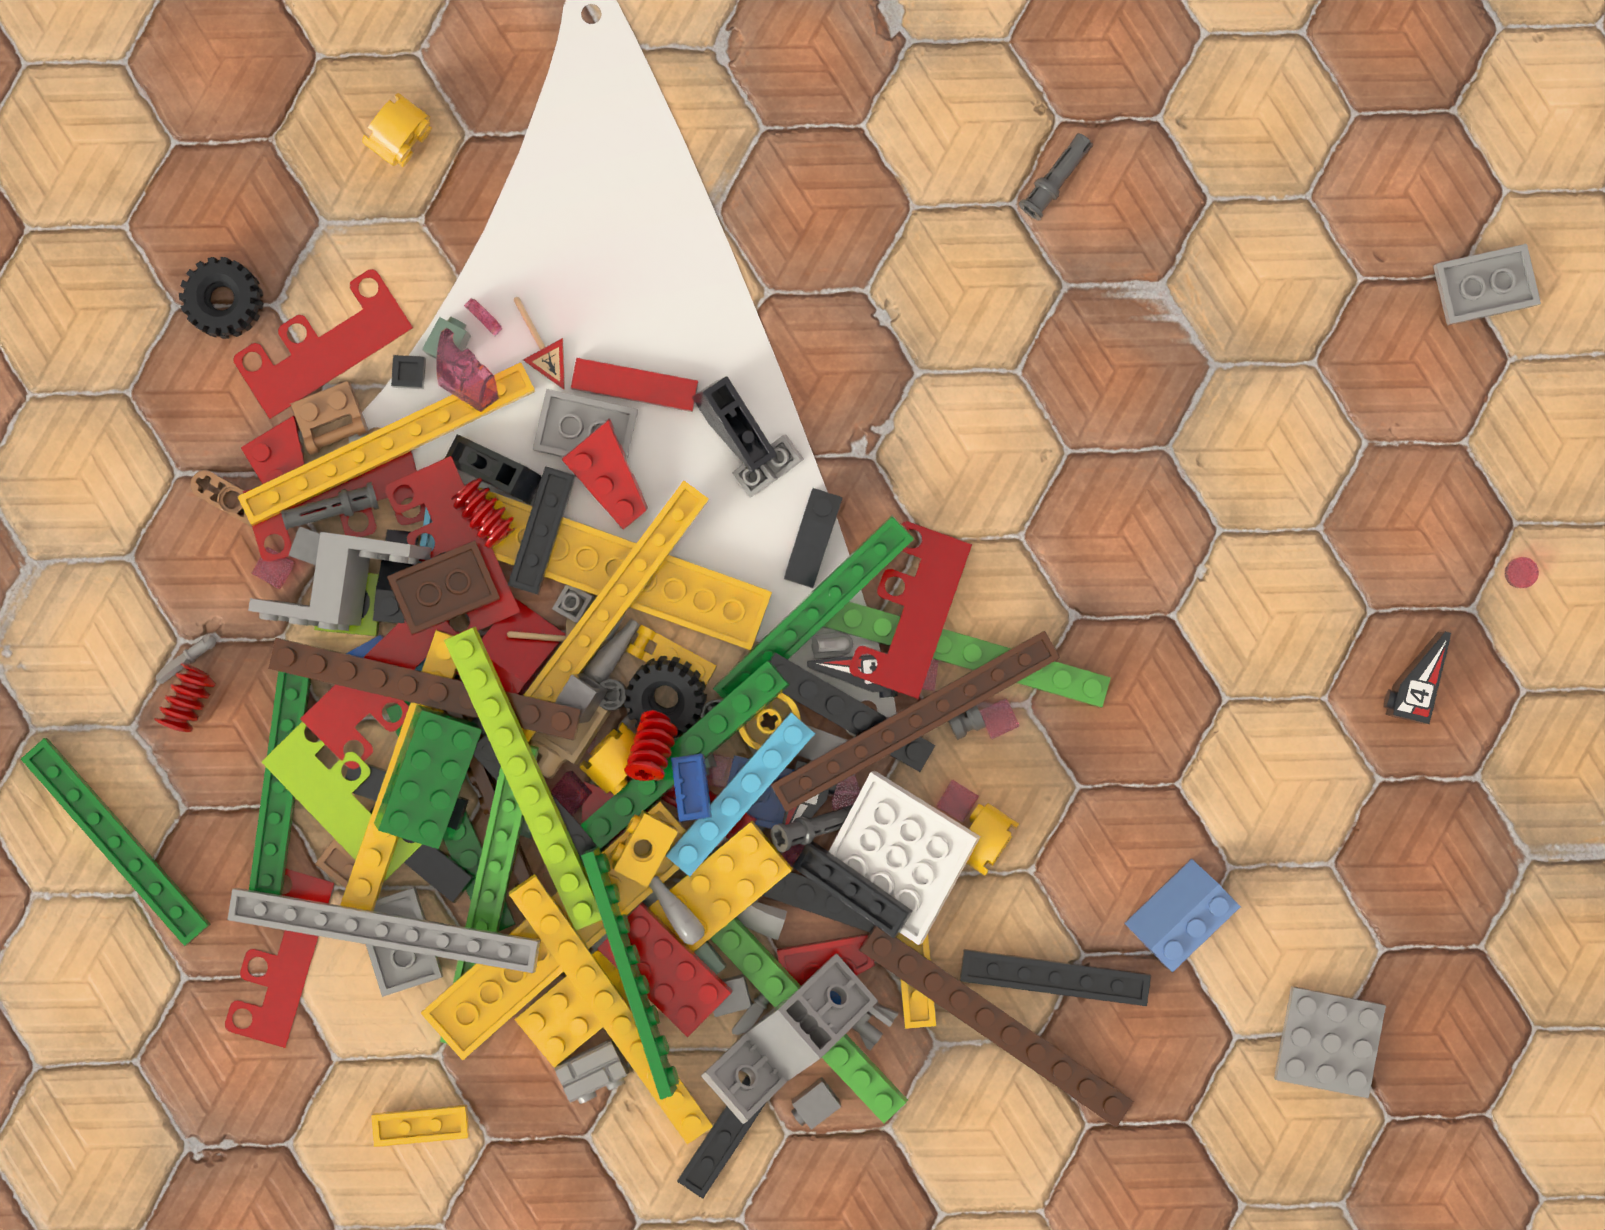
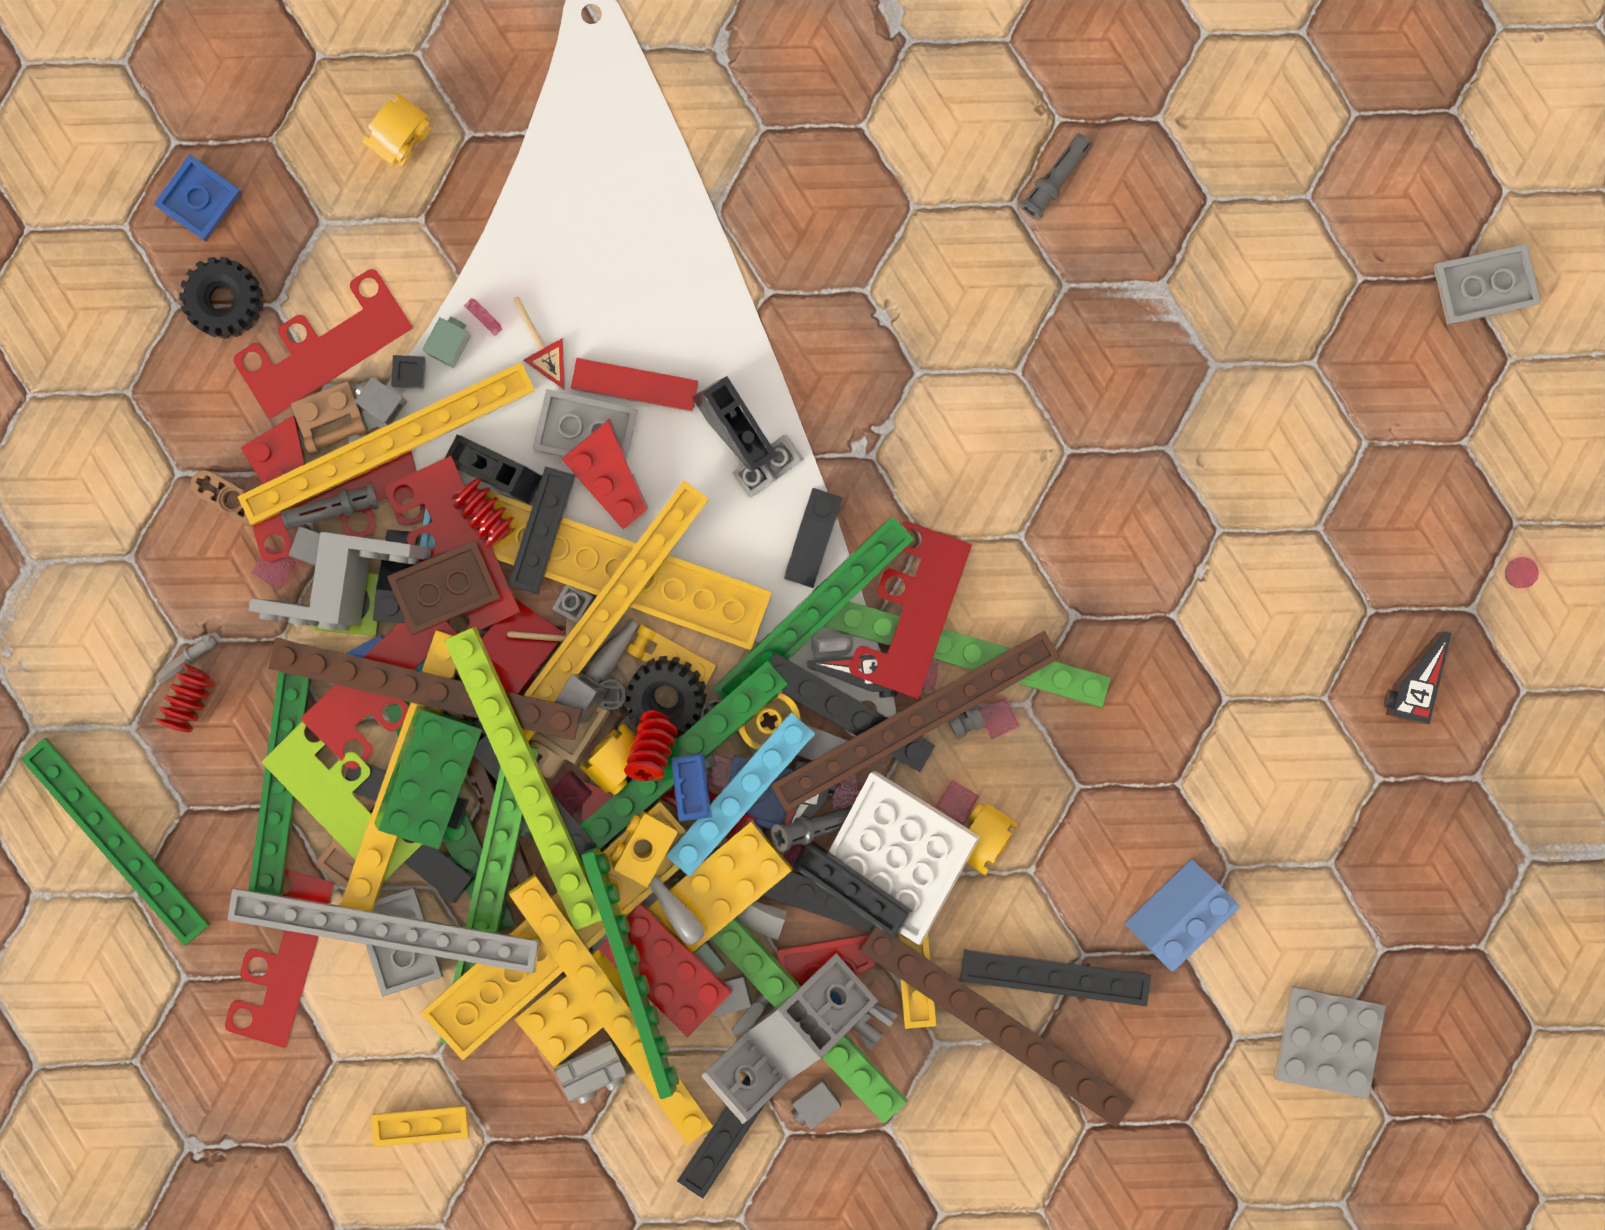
clear pink slope [436,328,499,412] -> none
none -> blue plate [154,154,242,242]
none -> flat silver brick [354,377,408,425]

